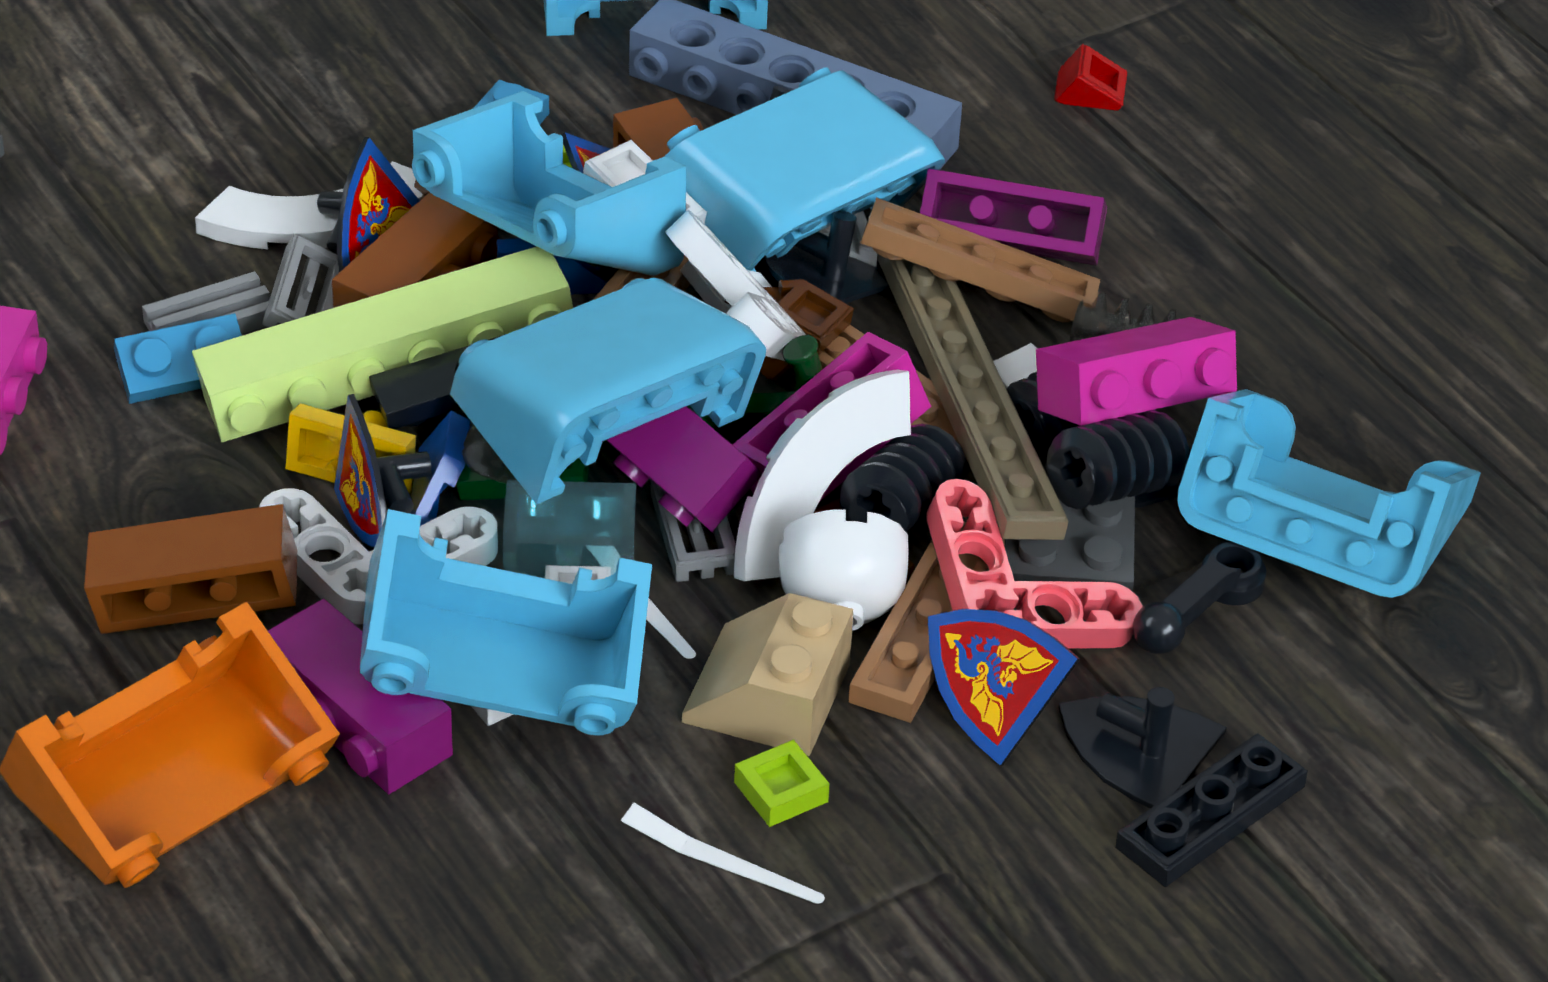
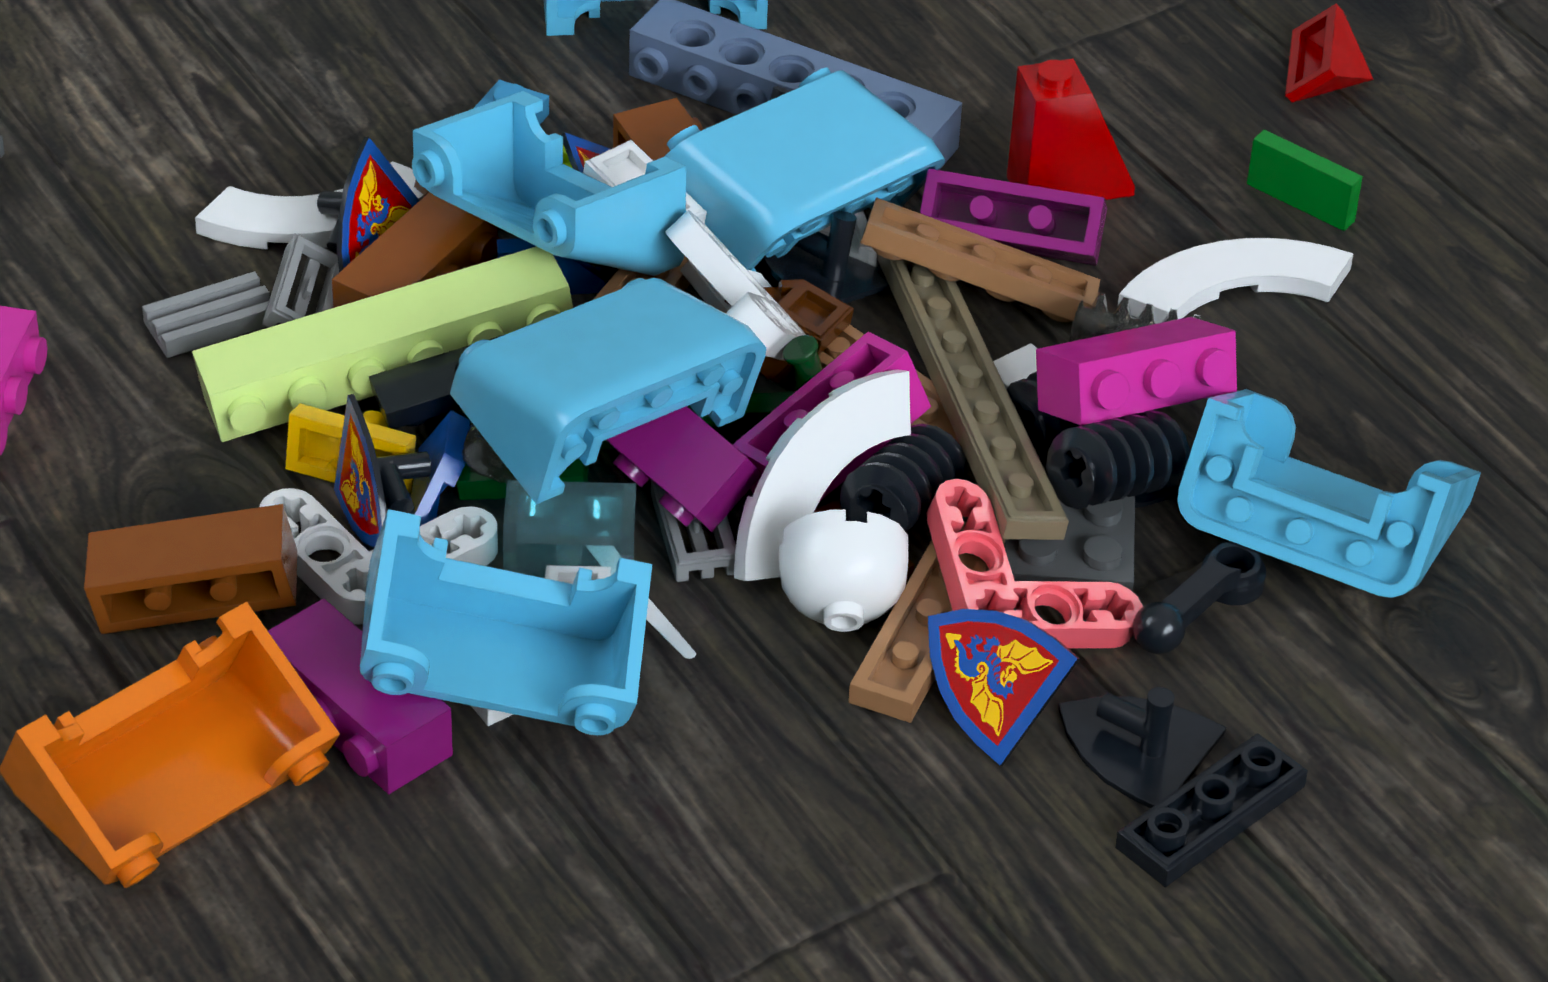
dark azure plate [114,313,242,404] -> none
white sticker [621,803,825,904] -> none
tan slope [682,593,854,756] -> none
lime plate [734,739,829,827] -> none
red slope [1054,44,1127,111] -> none
none -> red slope [1007,58,1135,200]
none -> white tile [1117,238,1353,324]
none -> green tile [1247,129,1363,231]
none -> red slope [1285,3,1374,103]

